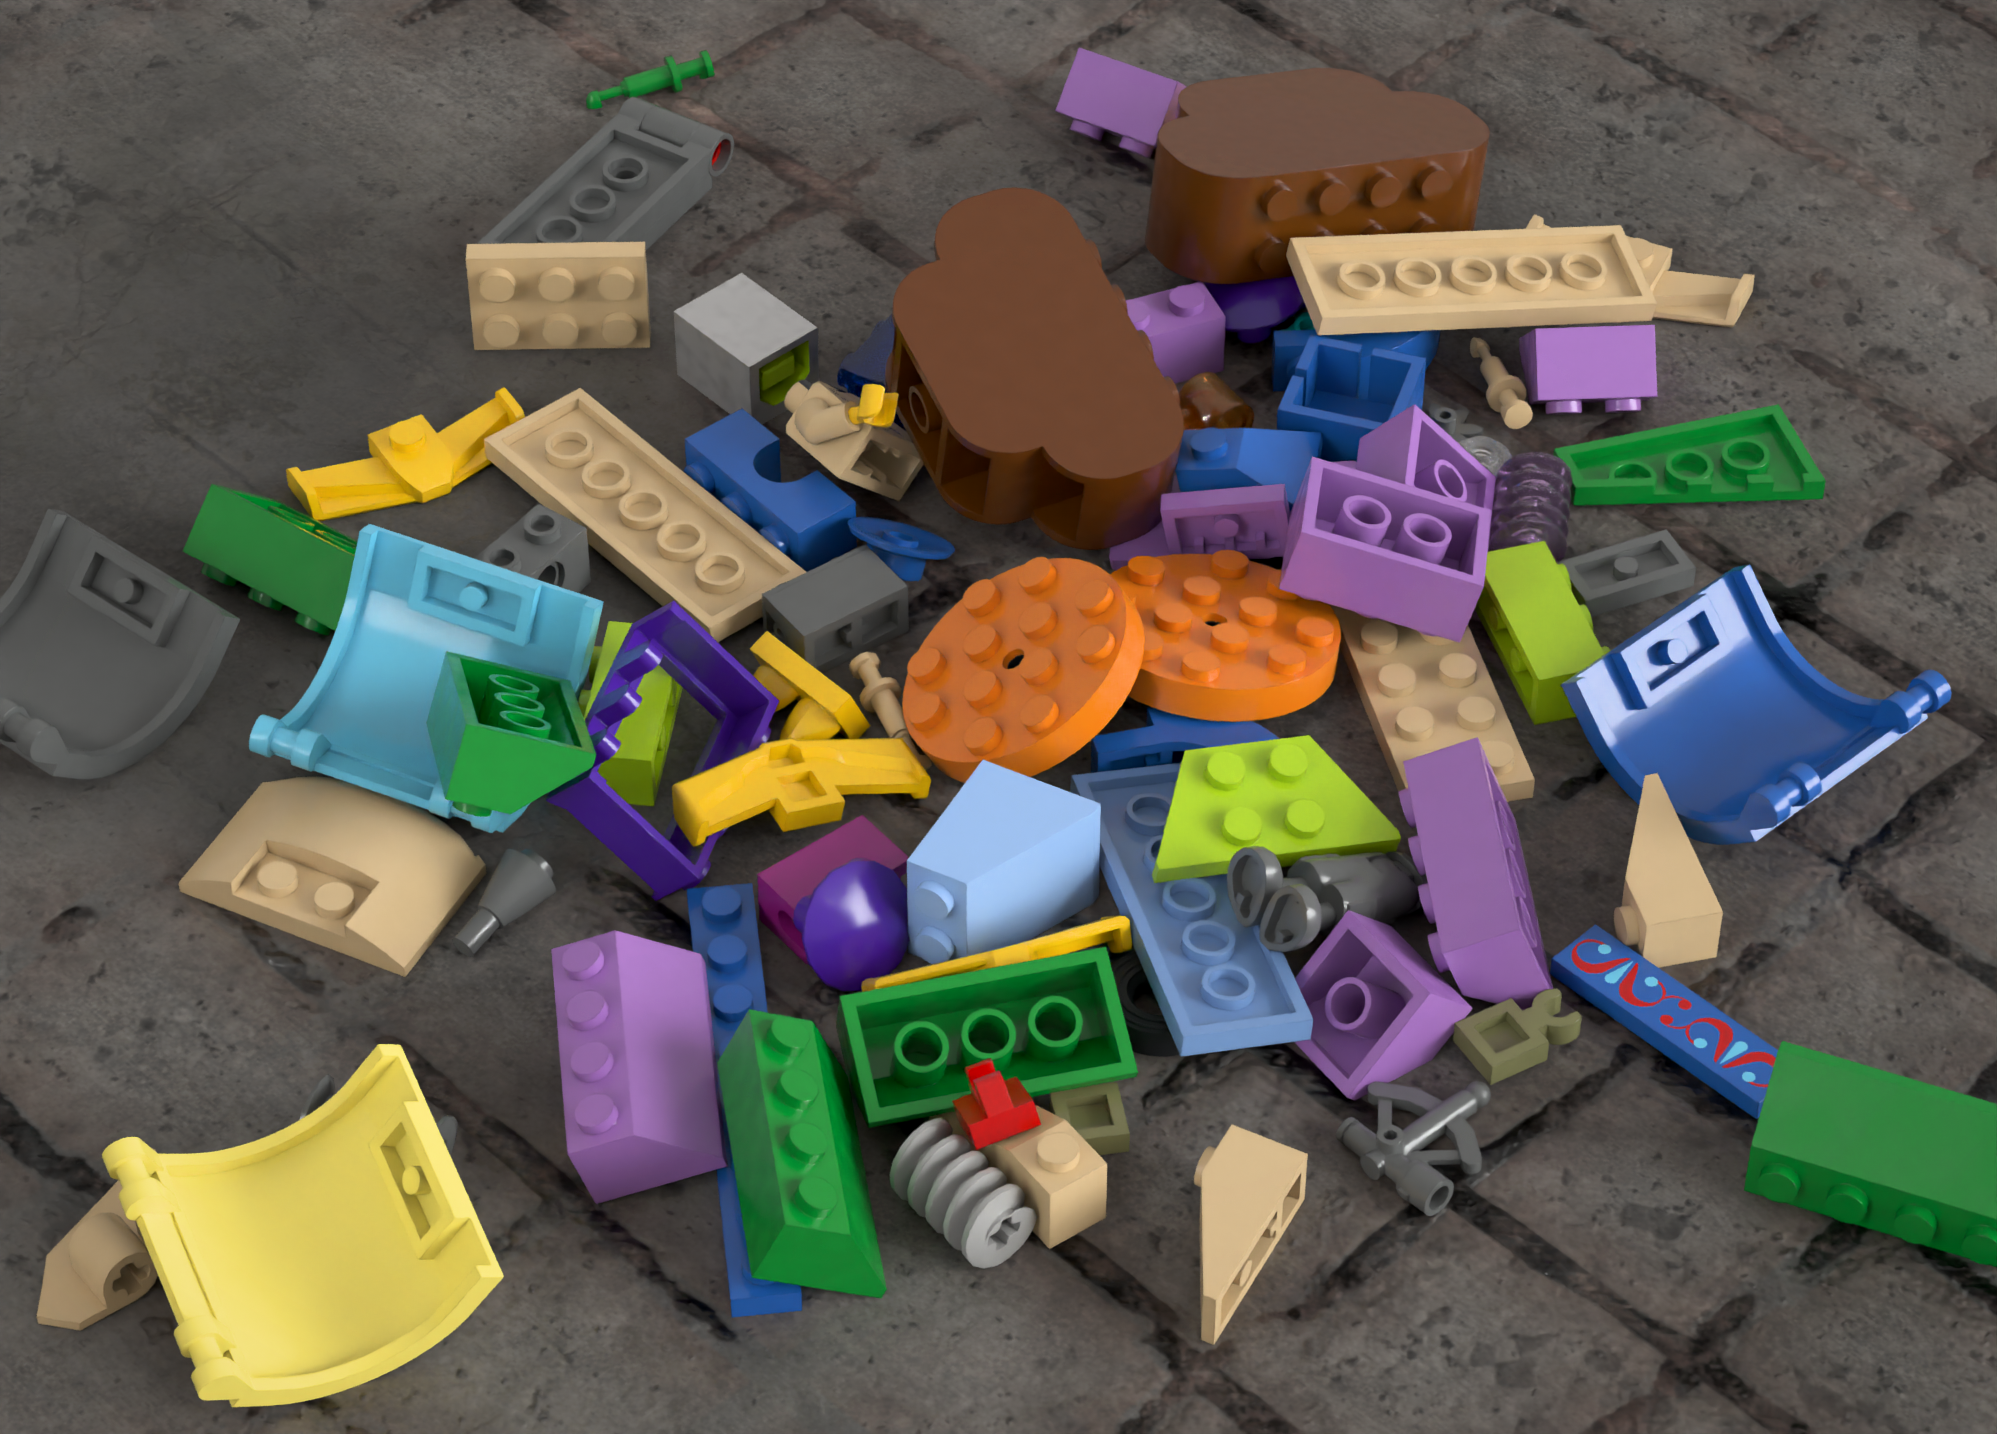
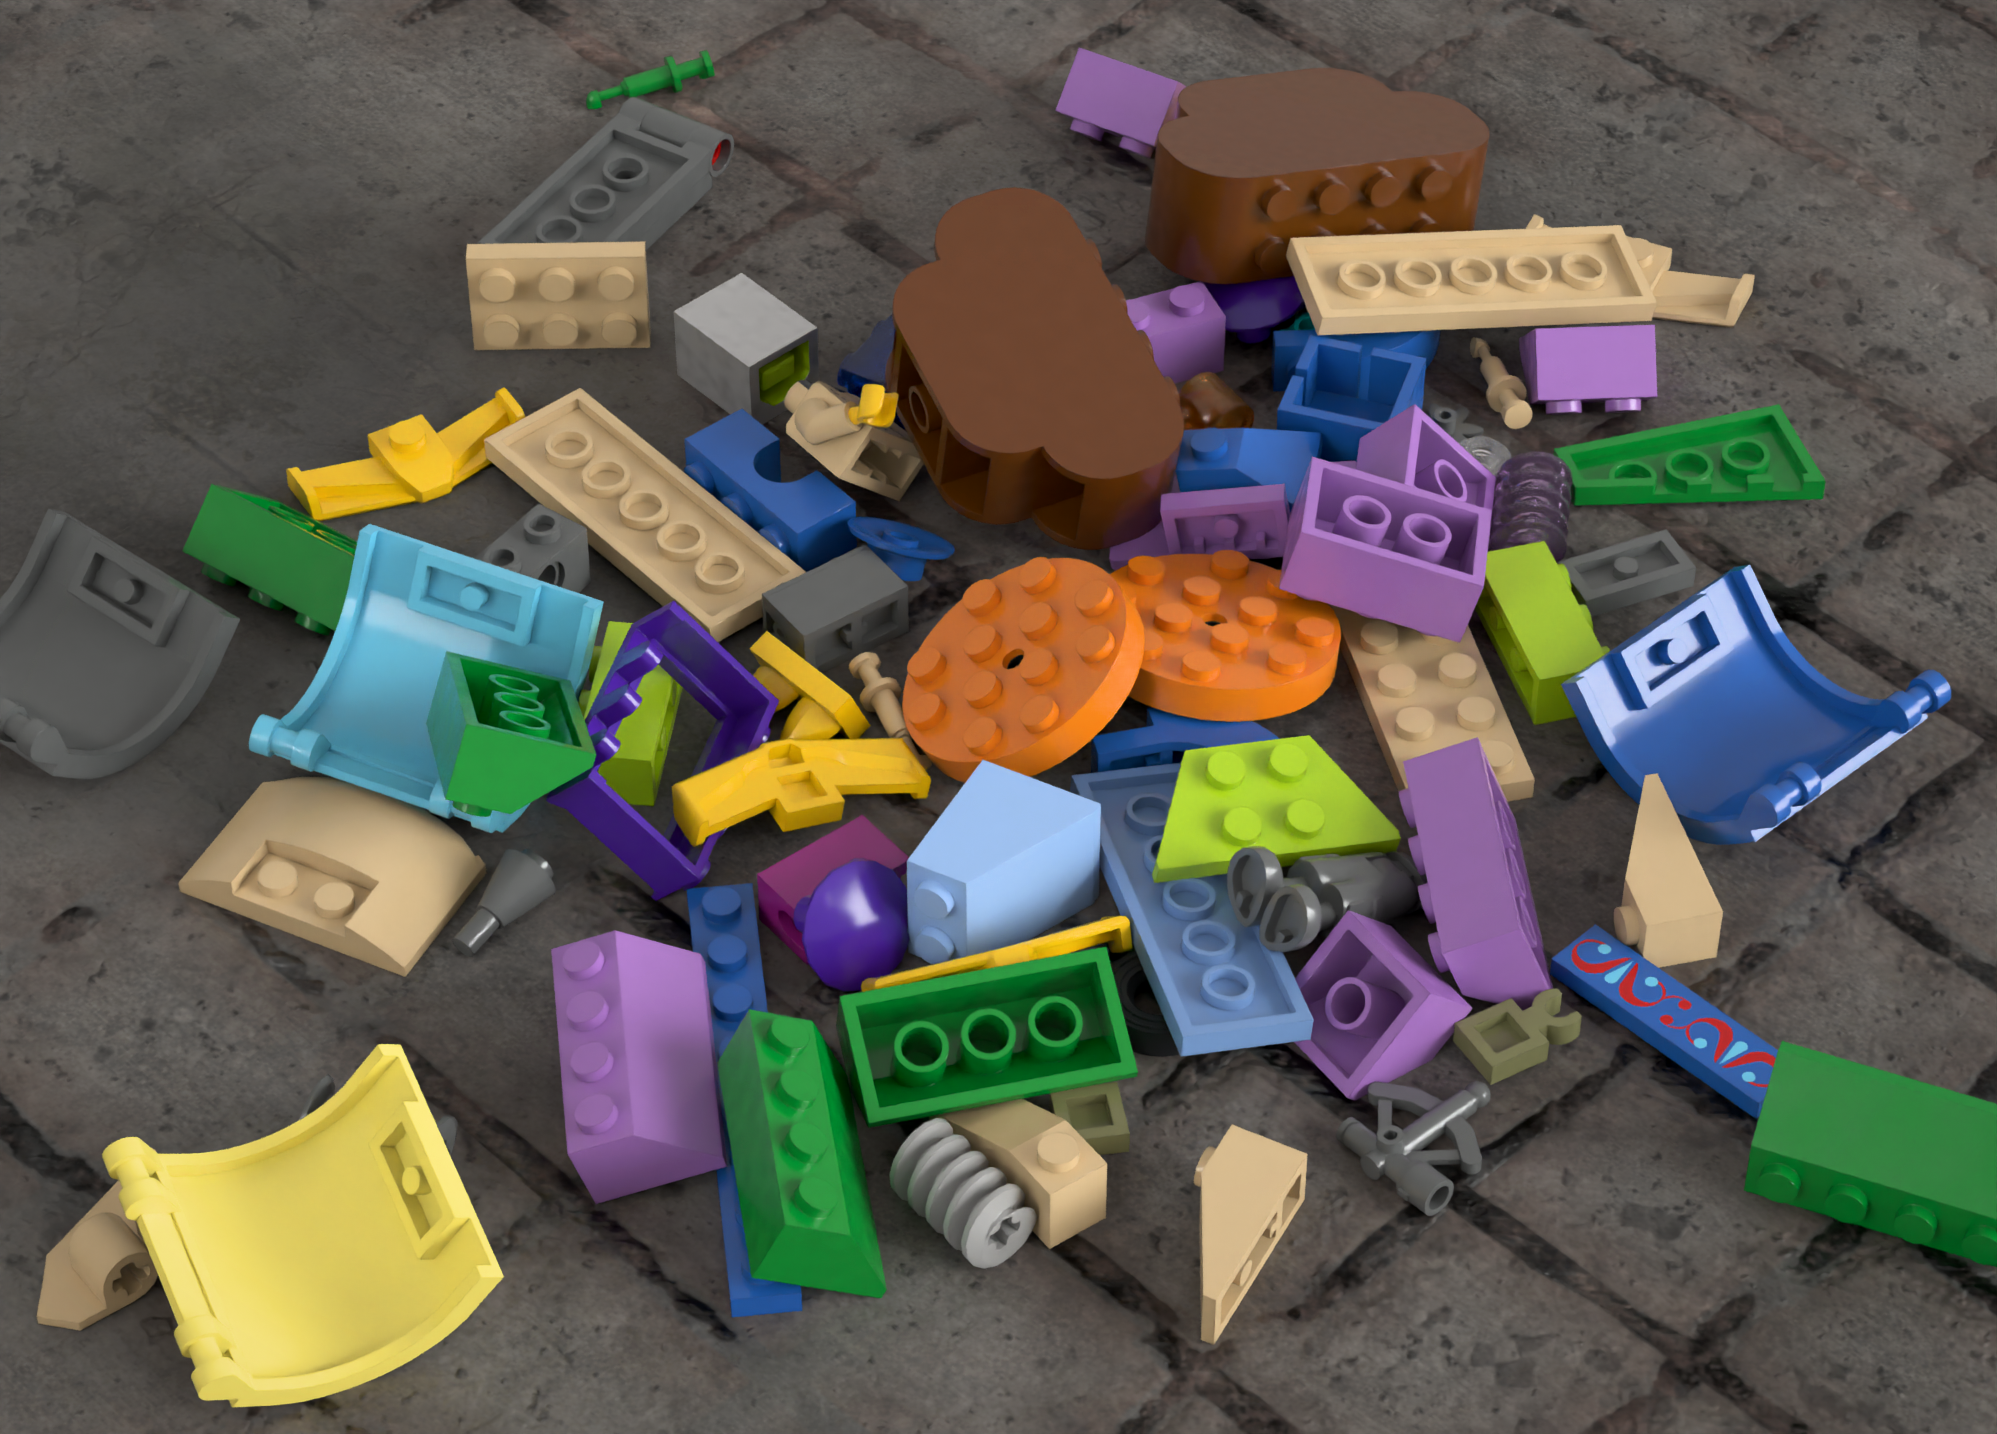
red tile [952,1058,1041,1150] -> none

